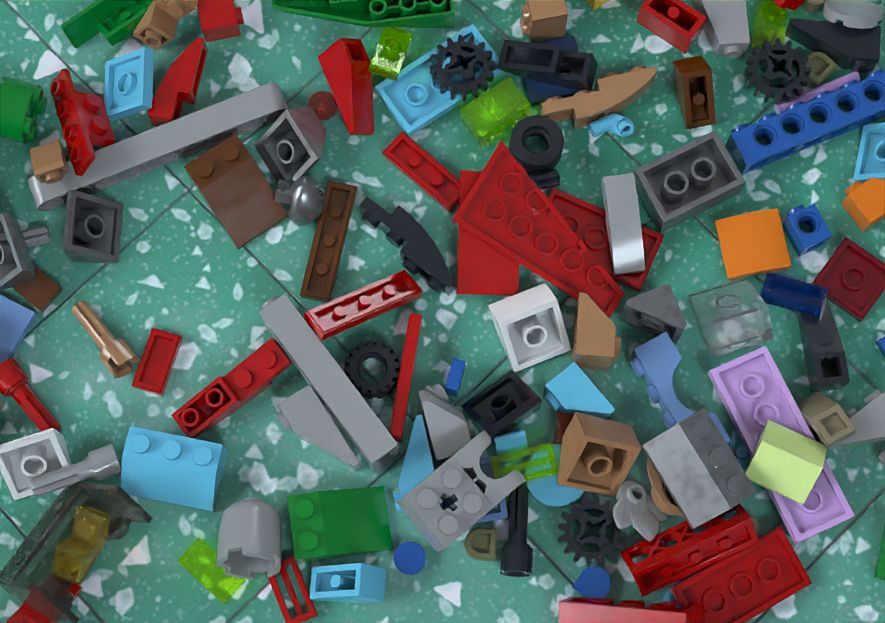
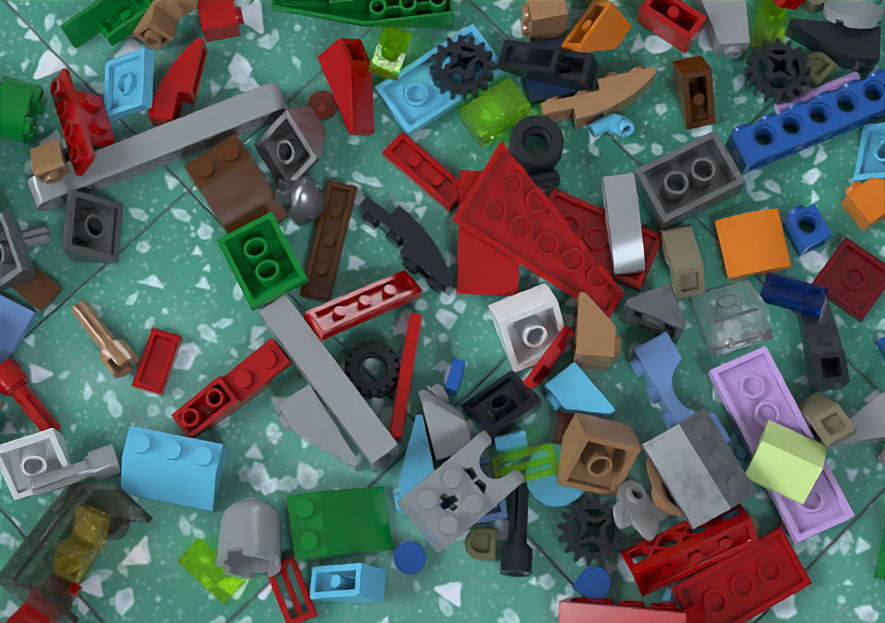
none -> green slope [217,212,309,311]
none -> red tile [523,325,575,389]
none -> orange slope [561,0,631,53]
none -> dark tan slope [660,224,706,299]

